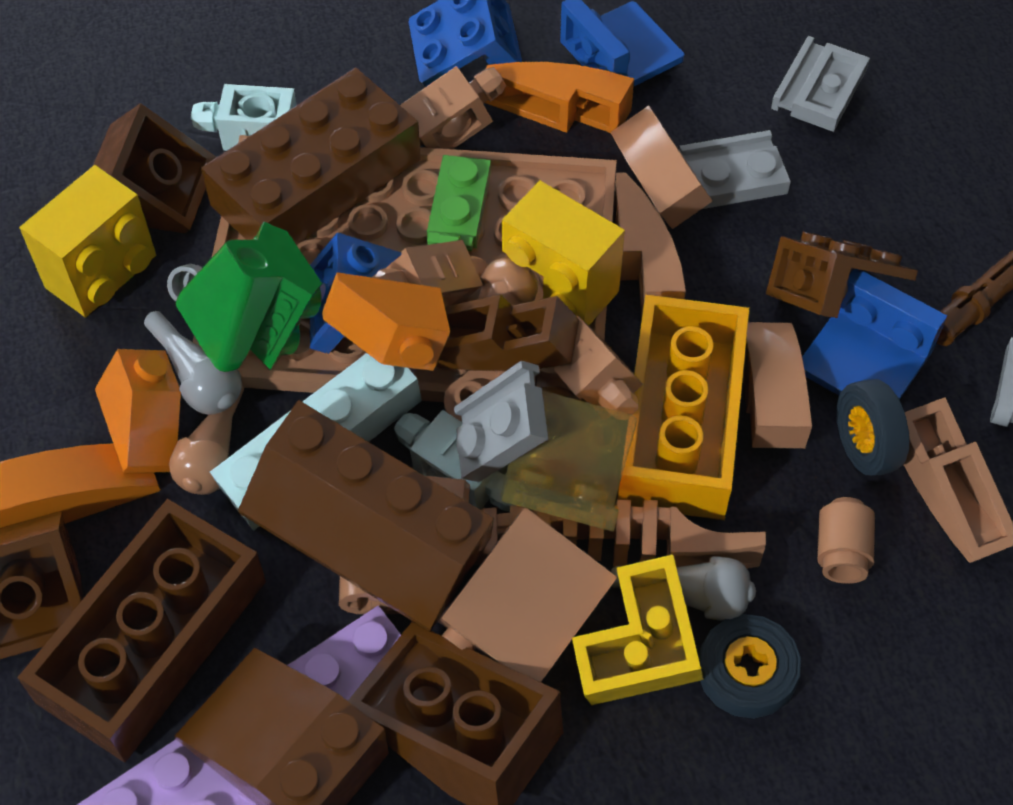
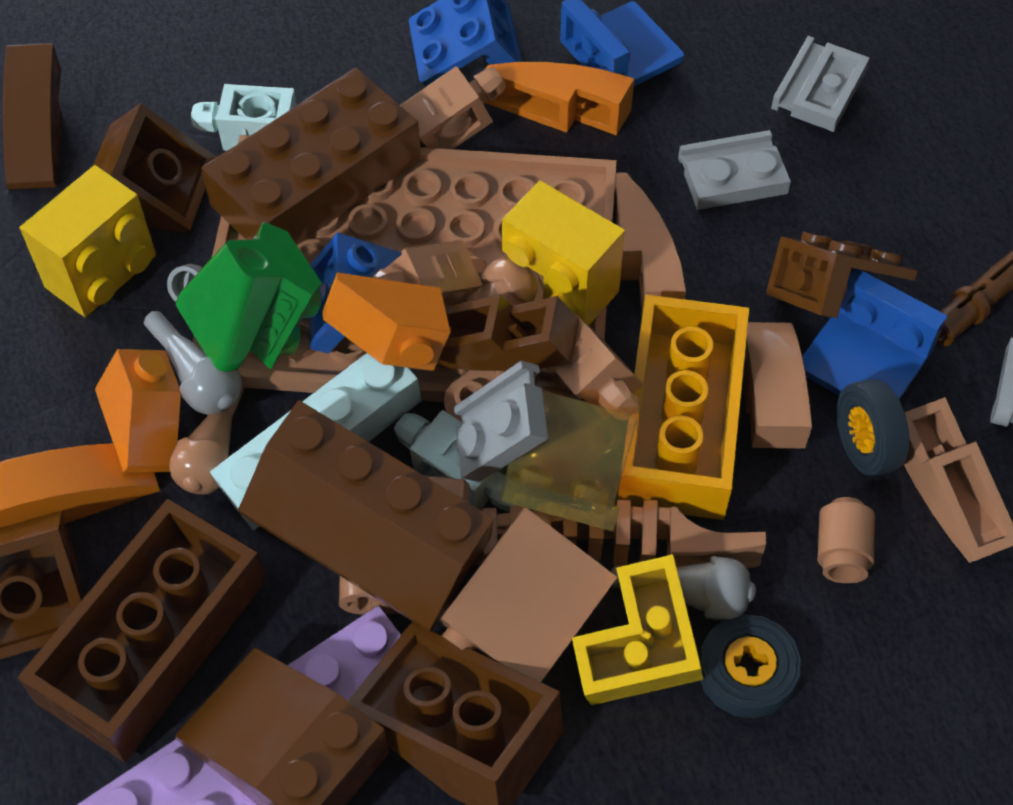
bright green hinge [427,155,491,251] -> none
nougat slope [610,105,713,229] -> none
none -> reddish brown slope [3,43,63,190]

